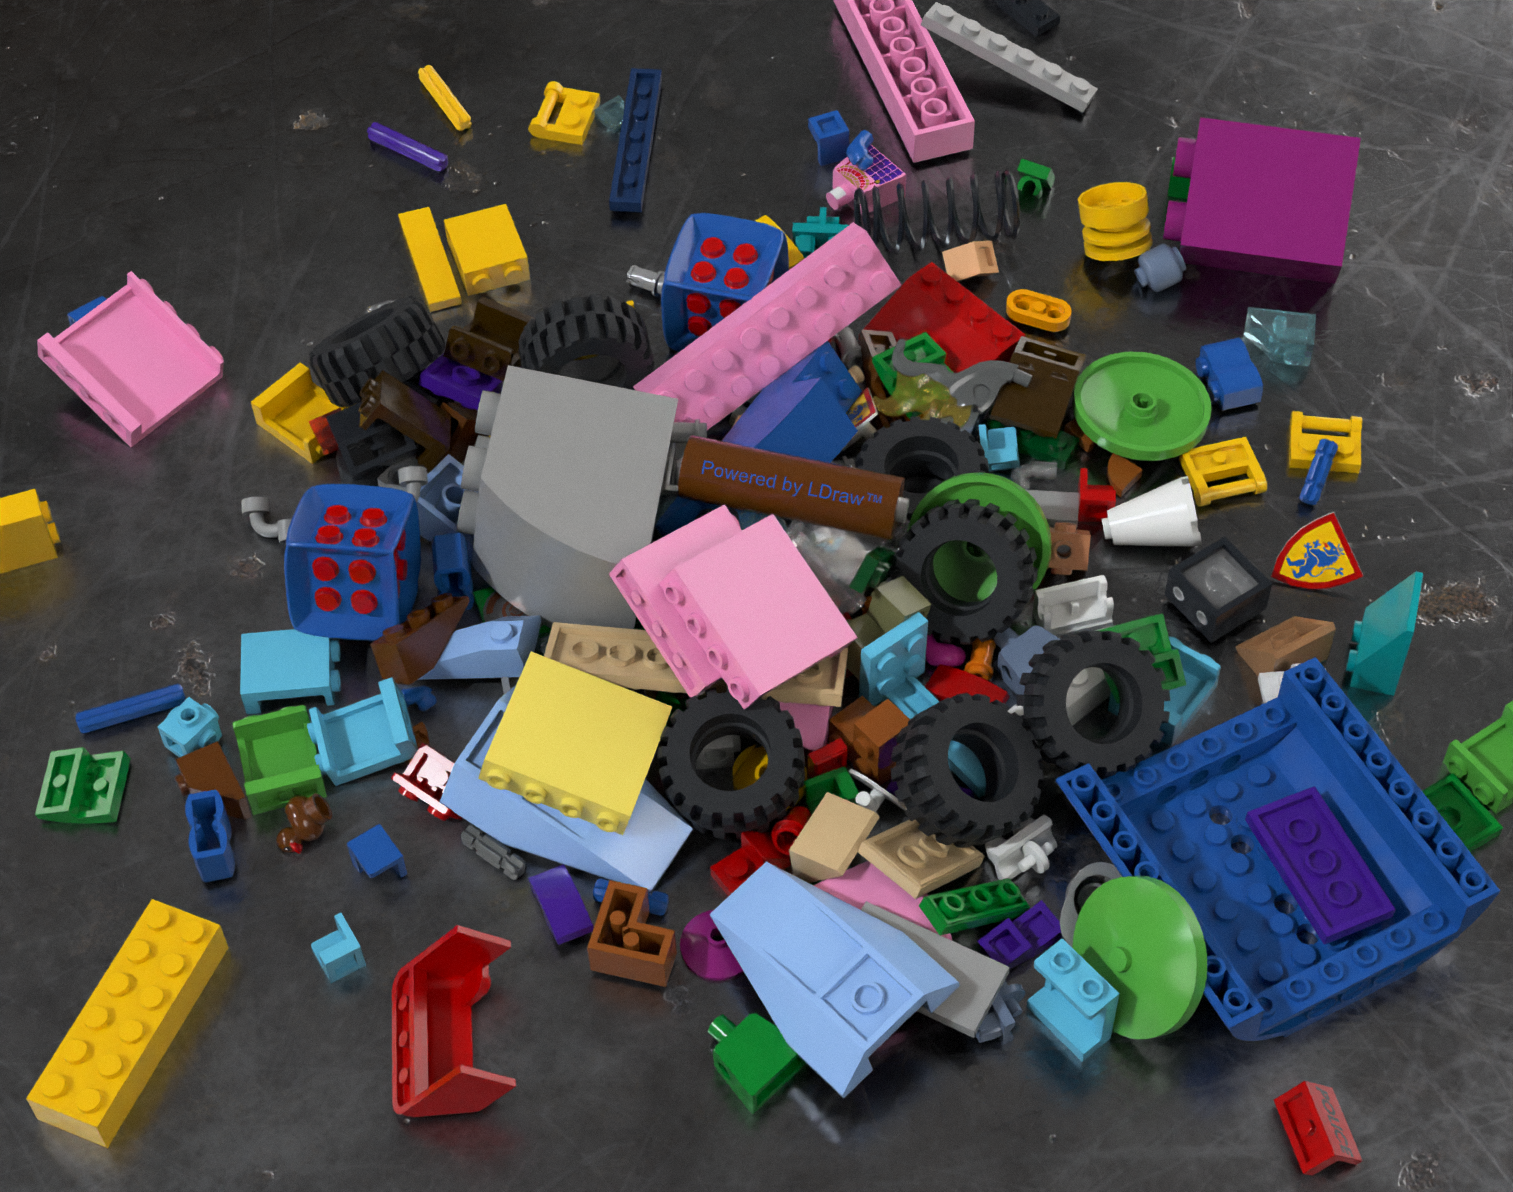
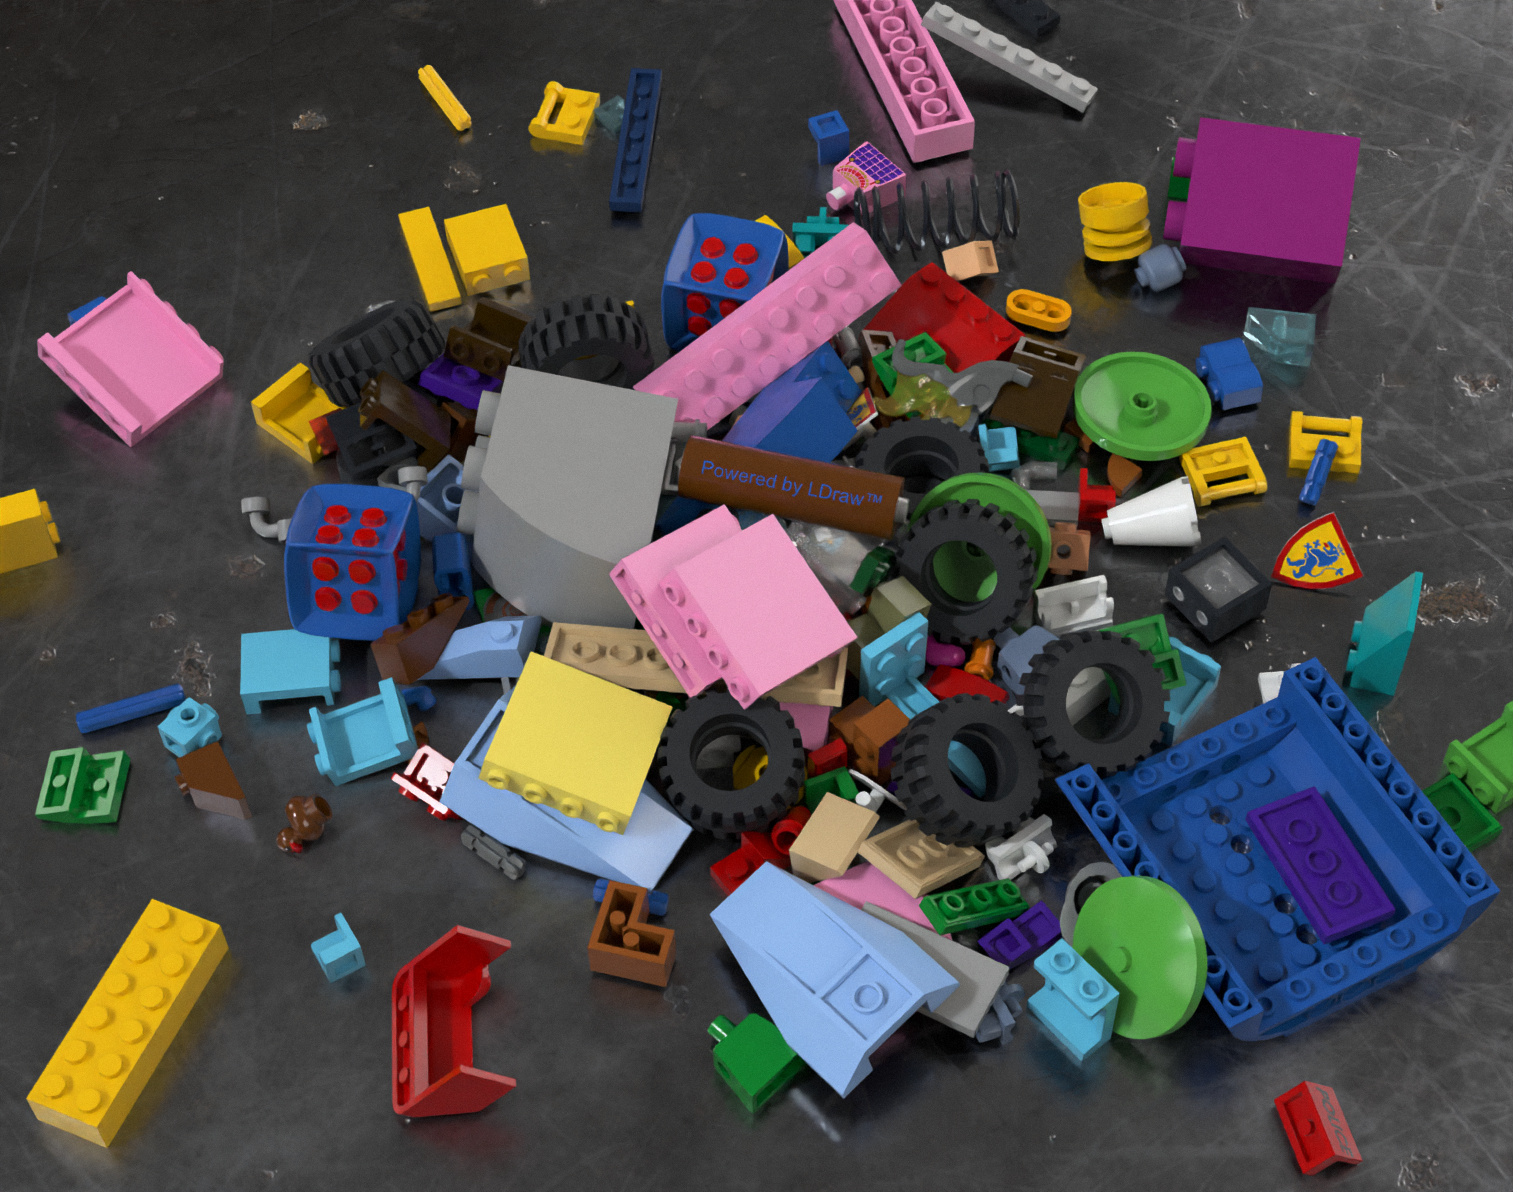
blue brick [185,789,235,882] -> none
bright green panel [232,705,327,815] -> none
blue panel [347,824,408,878] -> none
dark purple axle [367,122,449,172] -> none
dark purple slope [528,864,594,945] -> none
light grey pin [626,265,665,297] -> none
magenta dish [680,910,744,981] -> none
blue arm [846,130,874,171] -> none
green tile [1017,159,1056,199] -> none
medium nougat slope [1236,616,1336,677] -> none

